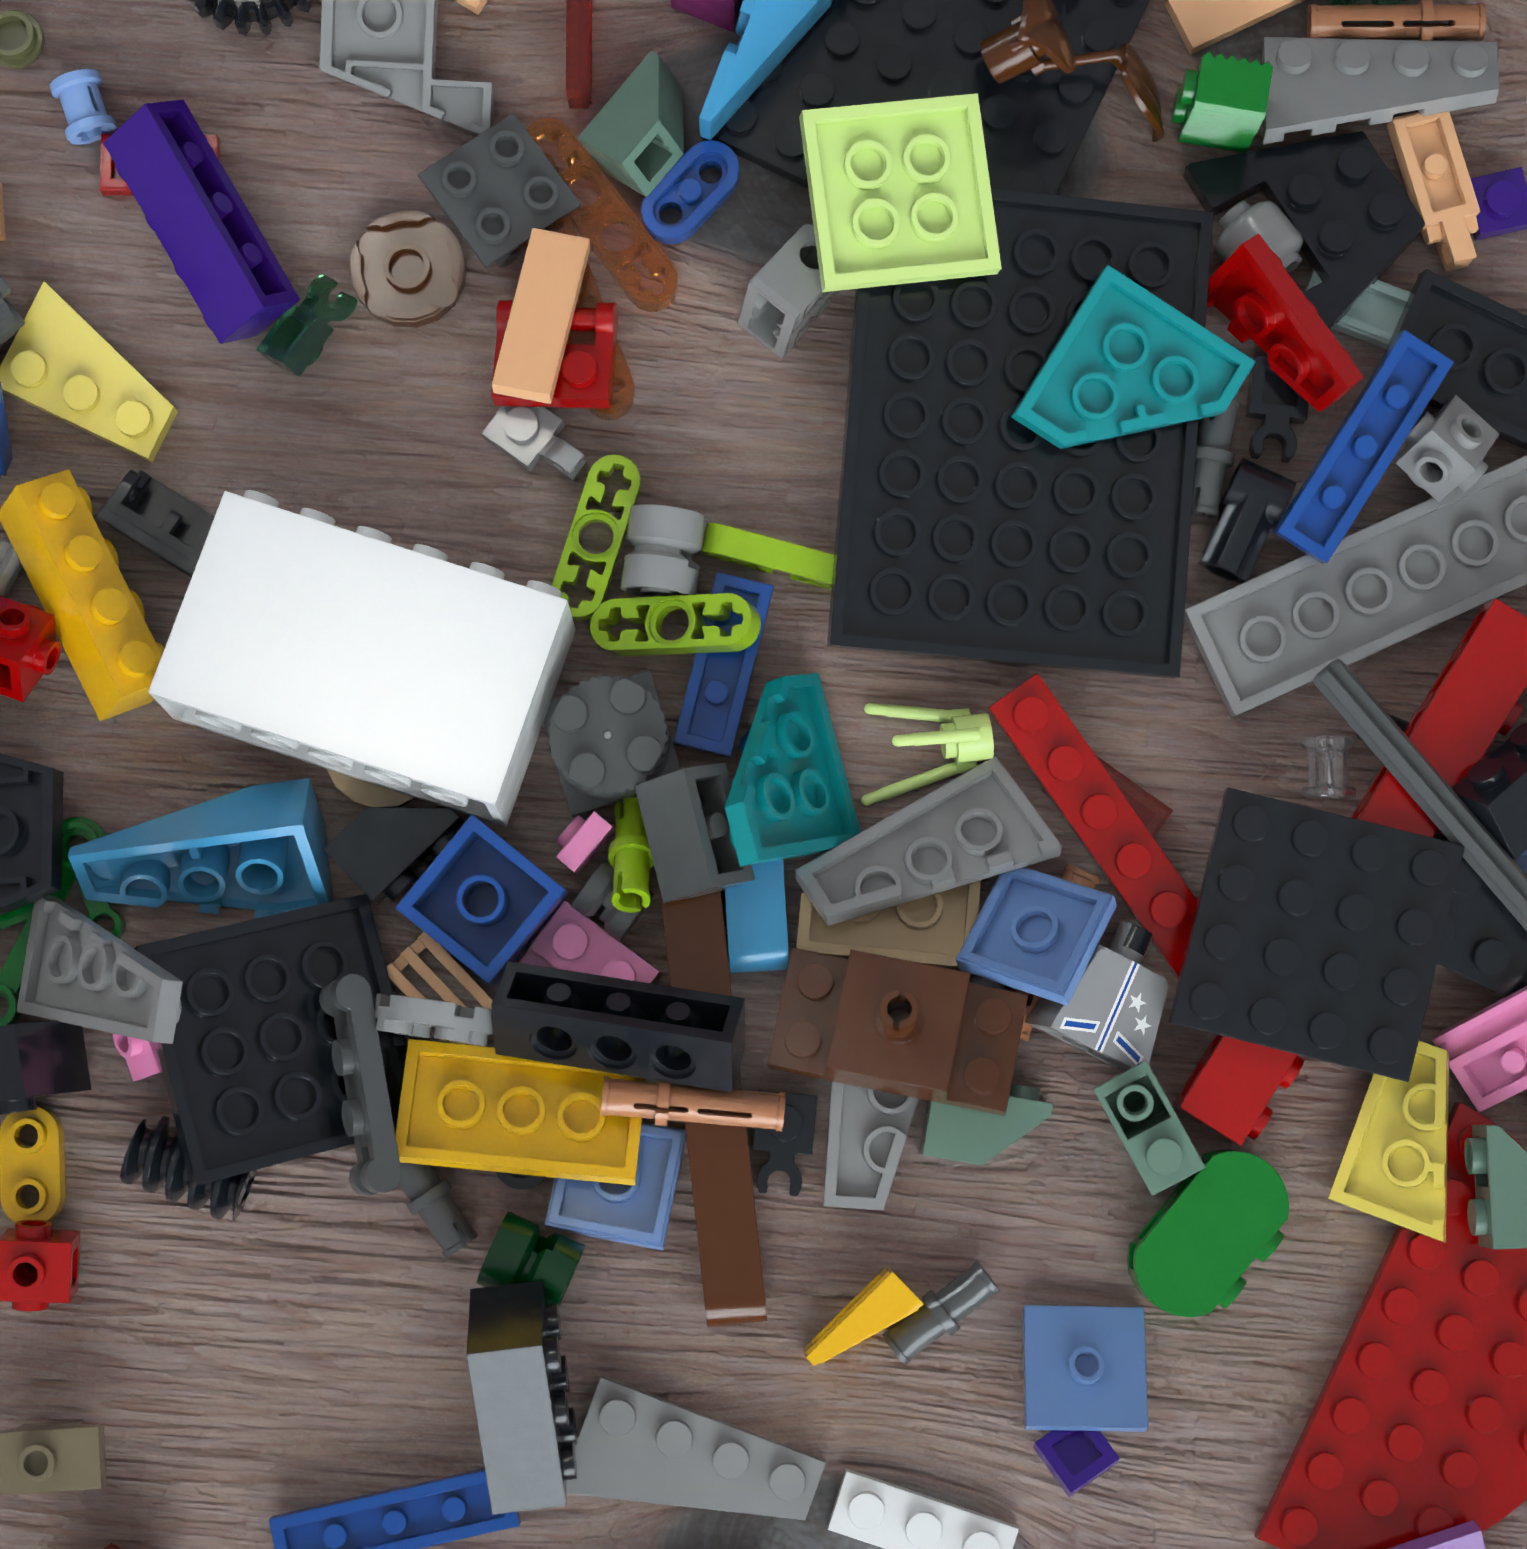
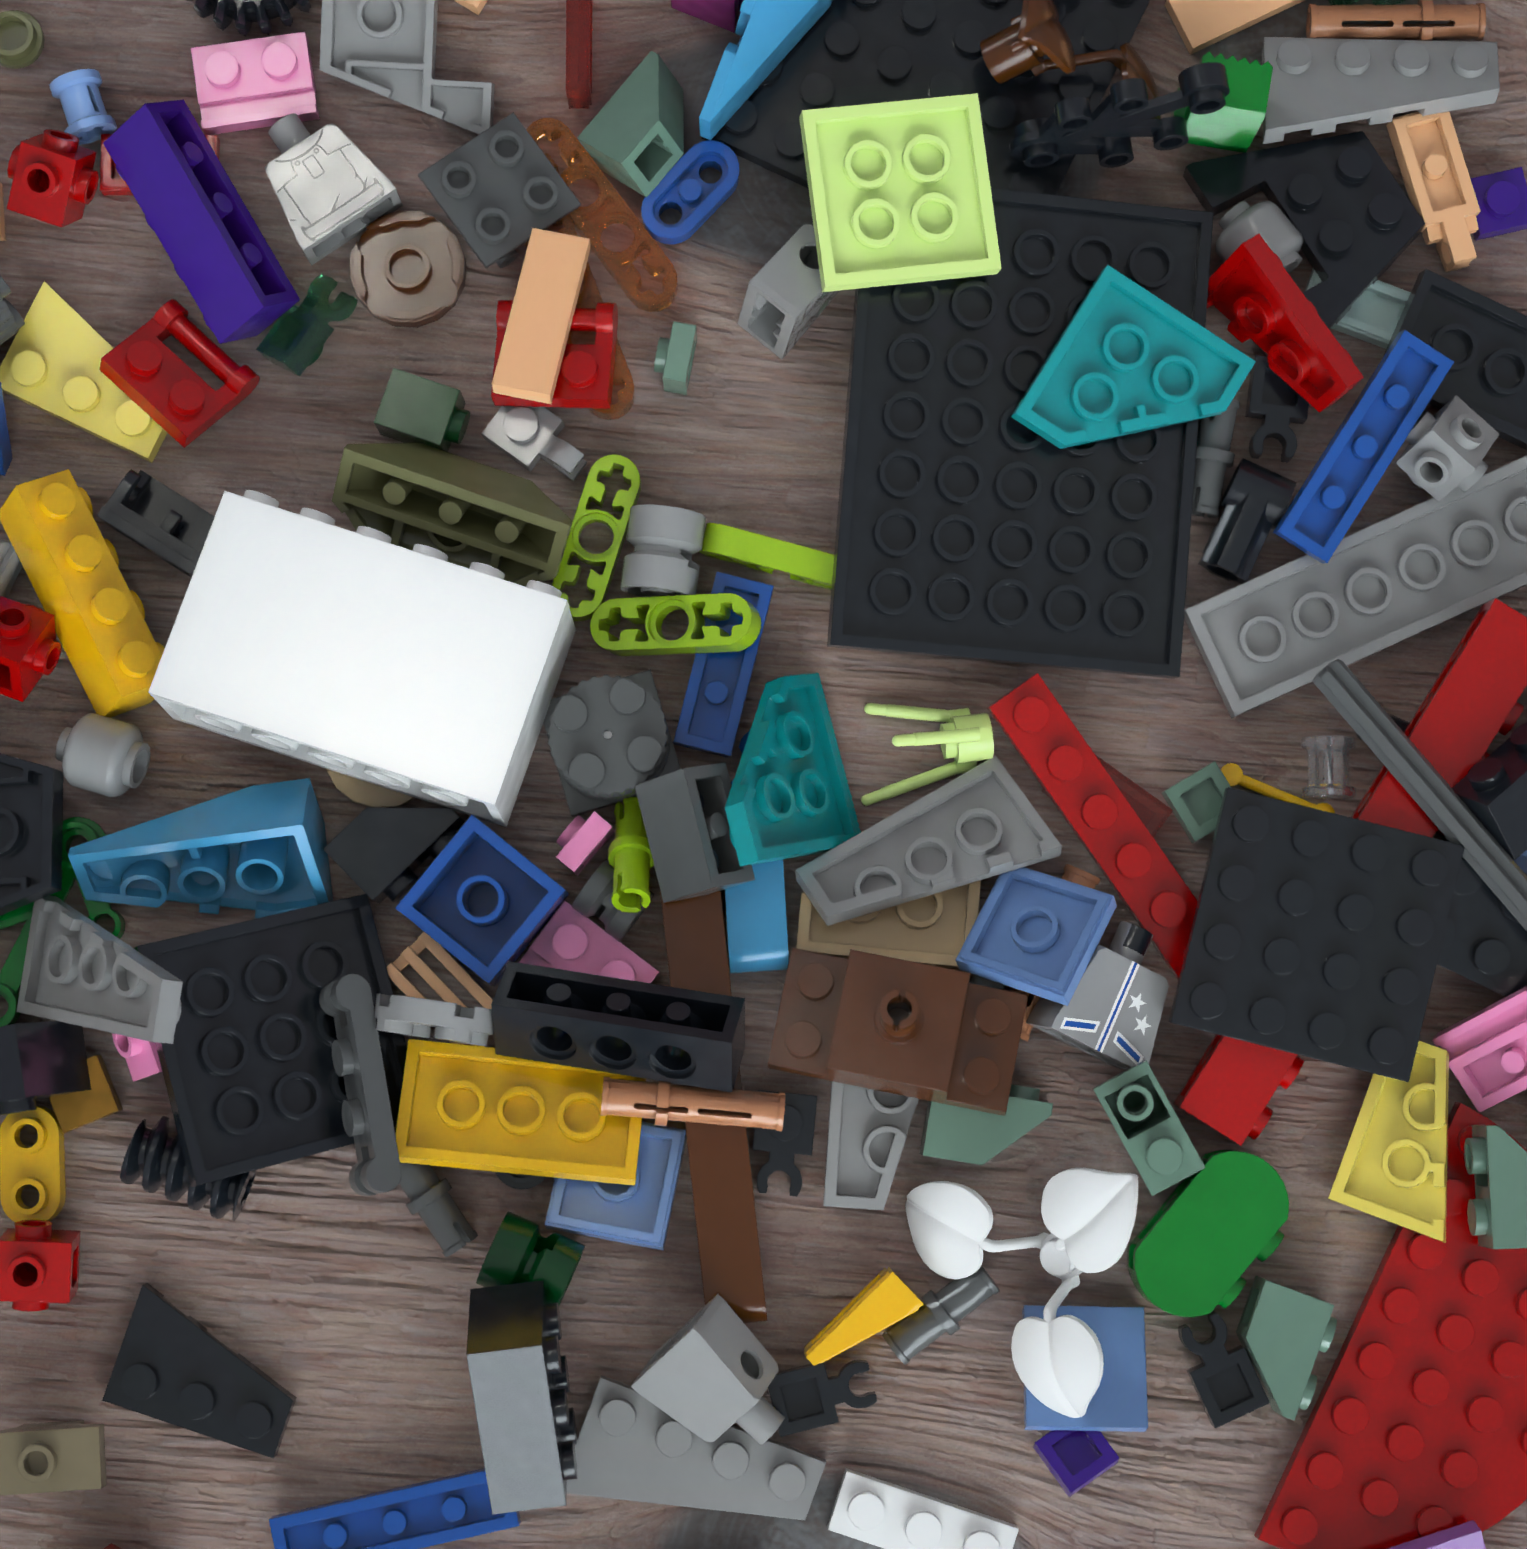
none -> red brick [7,129,99,228]
none -> pearl gold tile [49,1055,123,1133]
none -> light grey head [56,713,151,797]
none -> red plate [99,299,260,448]
none -> black wing [102,1283,297,1458]
none -> bright pink plate [191,32,320,135]
none -> torso [265,114,403,266]
none -> olive wedge [332,443,573,587]
none -> dark green brick [374,368,470,452]
none -> light grey torso [630,1294,785,1445]
none -> sand green plate [654,321,697,395]
none -> black plate [768,1360,877,1437]
none -> white plant [905,1168,1138,1418]
none -> black plant [1010,62,1230,168]
none -> sand green plate [1161,761,1231,843]
none -> black plate [1178,1311,1270,1428]
none -> yellow hinge [1220,763,1335,814]
none -> sand green slope [1236,1276,1337,1421]

